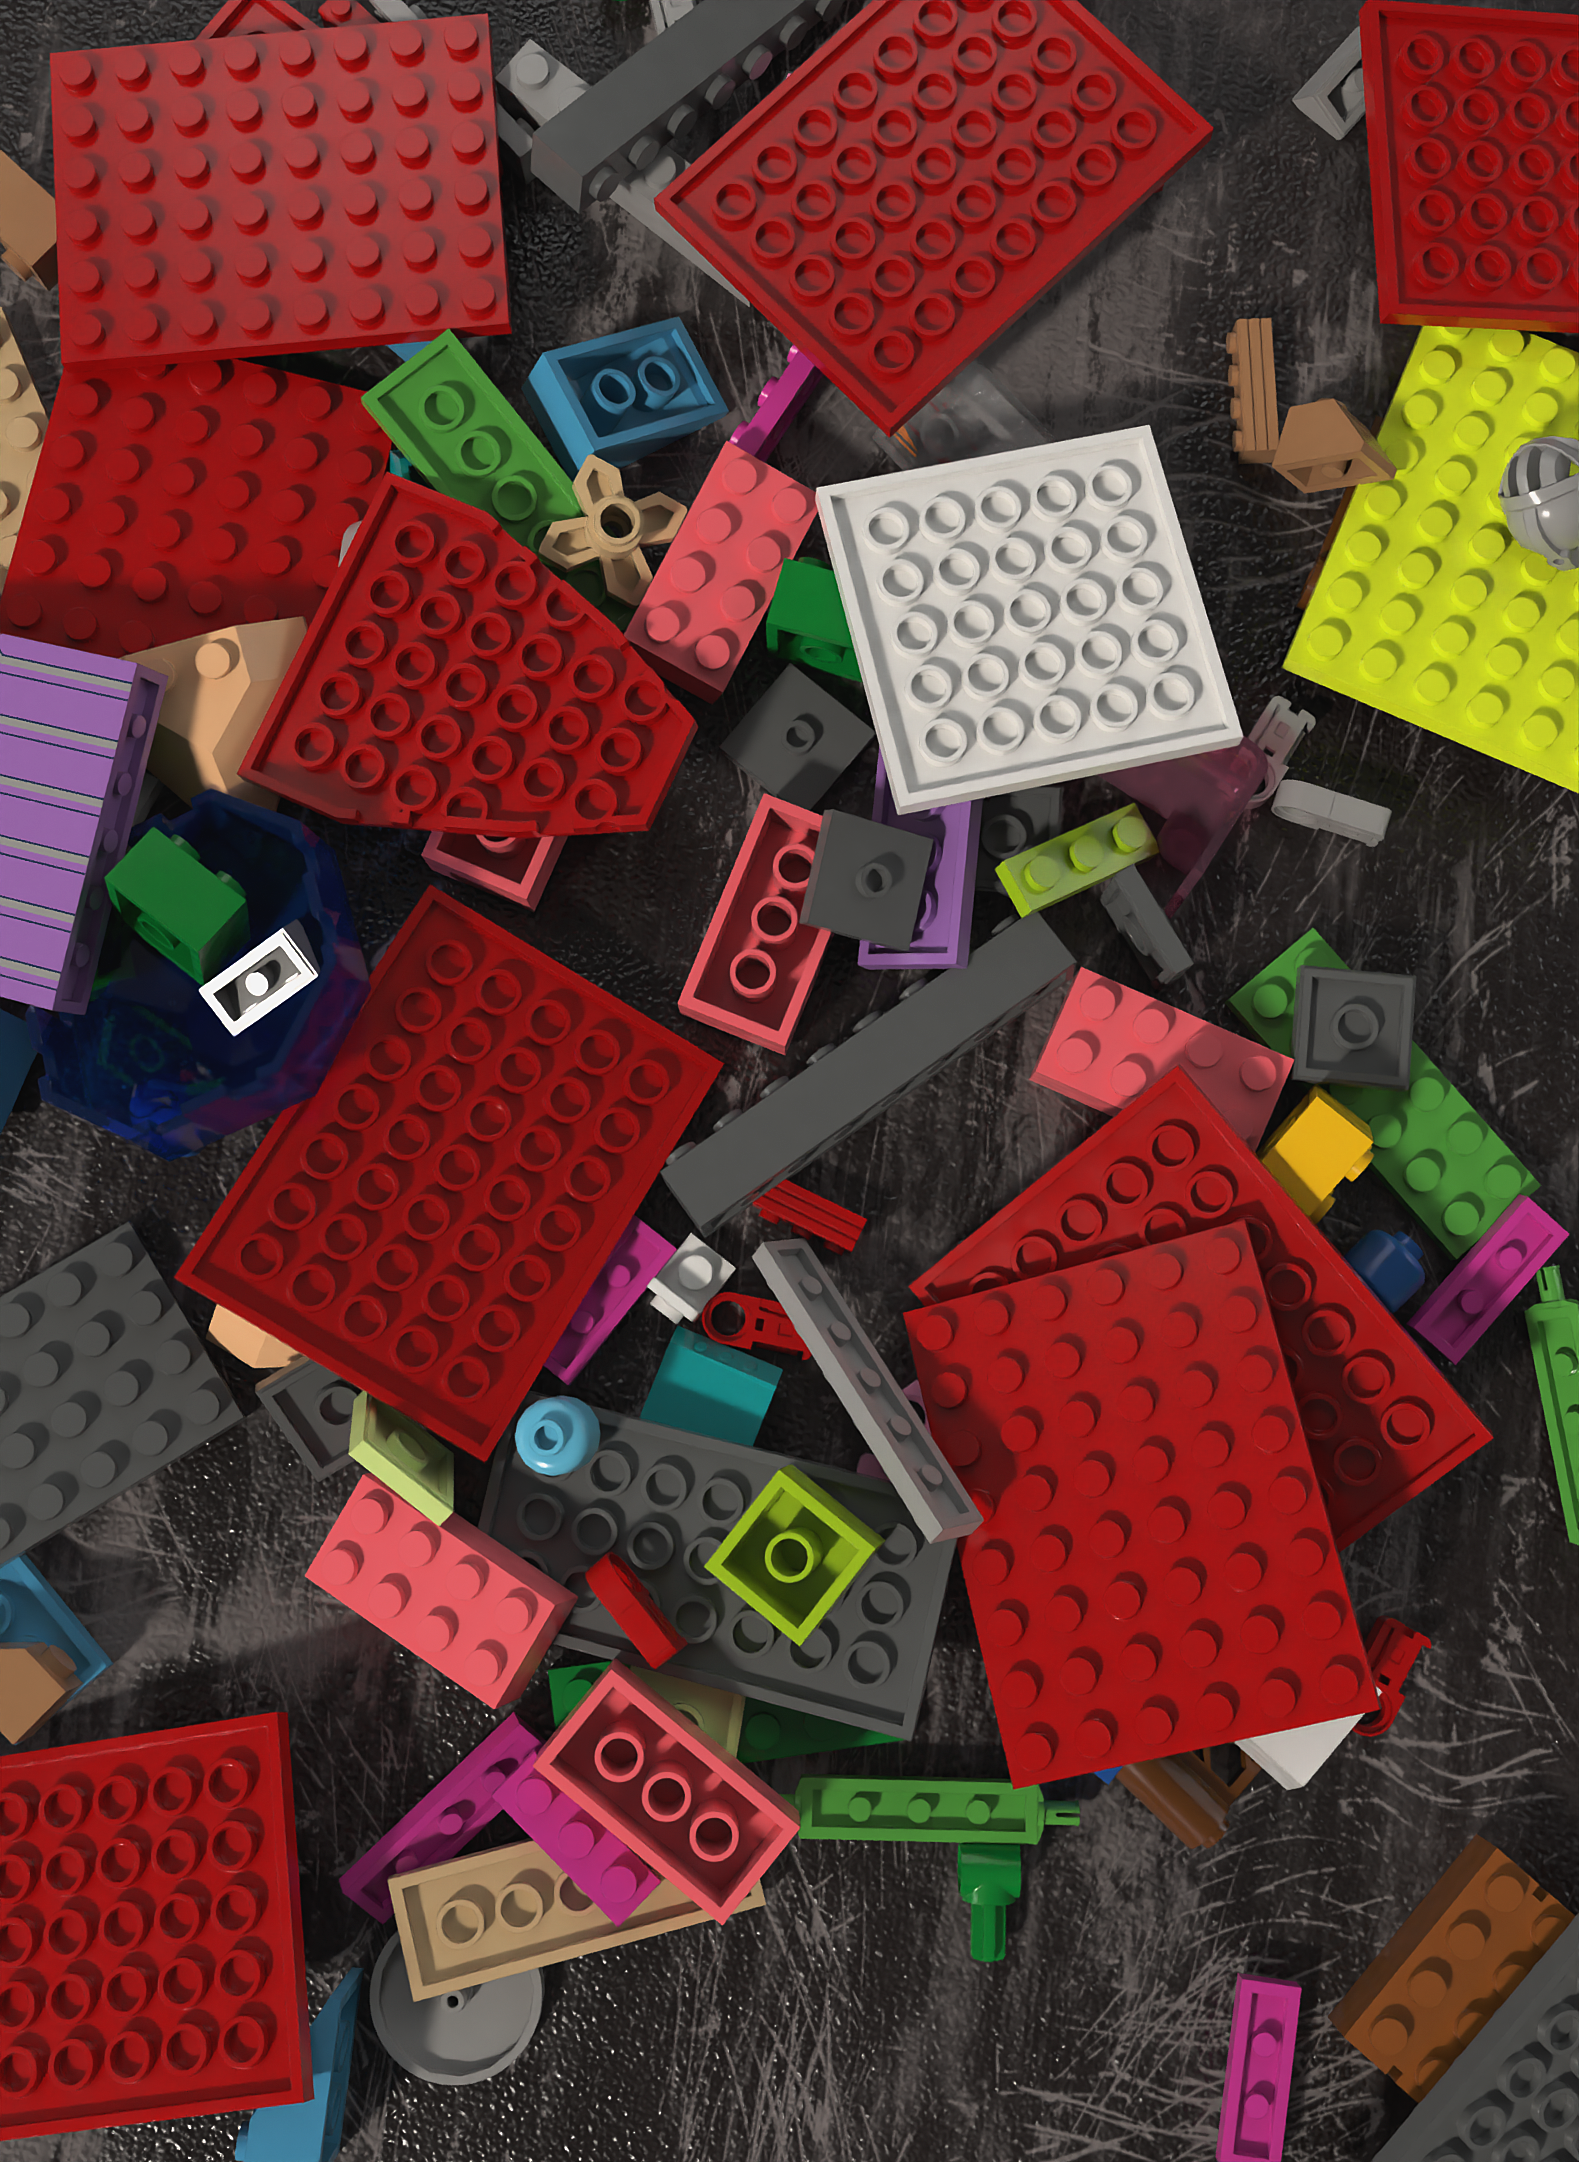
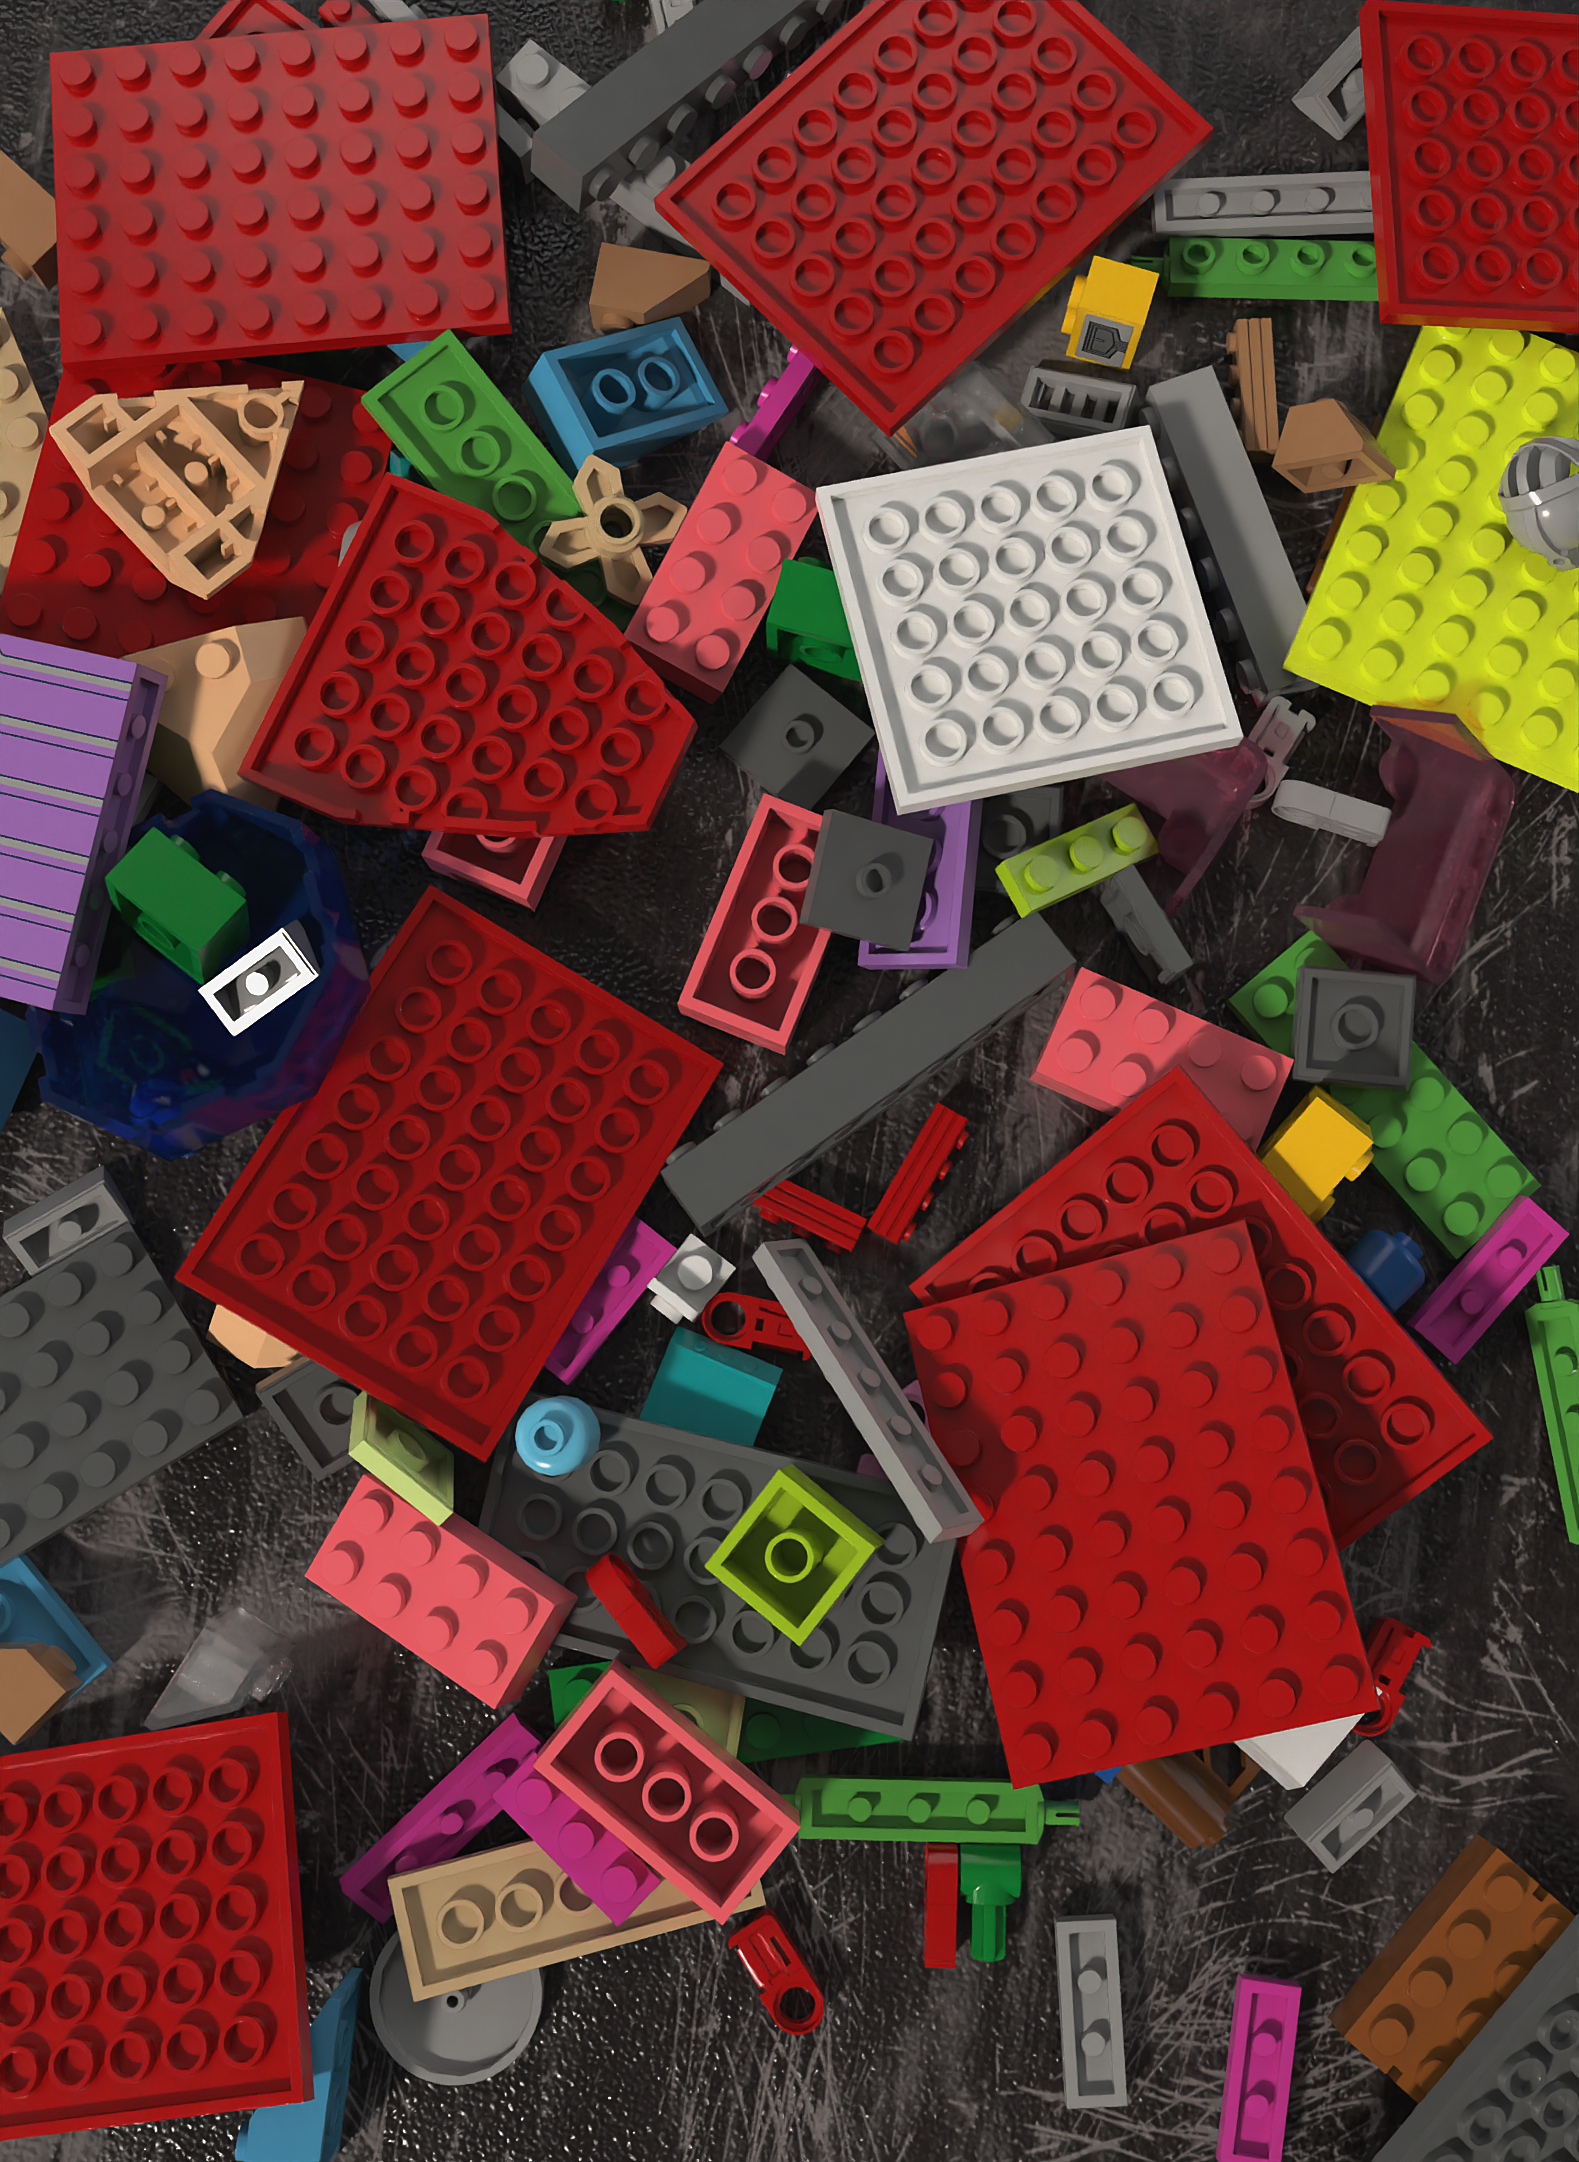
none -> light grey slope [3,1165,136,1278]
none -> light nougat wedge [49,380,304,600]
none -> clear slope [143,1606,296,1731]
none -> medium nougat slope [589,242,712,335]
none -> red piece [728,1908,824,2035]
none -> red piece [866,1102,970,1246]
none -> red piece [923,1842,958,1969]
none -> light grey slope [1016,365,1140,439]
none -> light grey plate [1054,1914,1128,2109]
none -> yellow brick [1061,255,1159,373]
none -> bright green plate [1128,237,1378,301]
none -> light grey brick [1138,365,1320,708]
none -> light grey plate [1150,171,1374,242]
none -> light grey slope [1284,1739,1418,1874]
none -> clear pink windscreen [1293,705,1515,985]

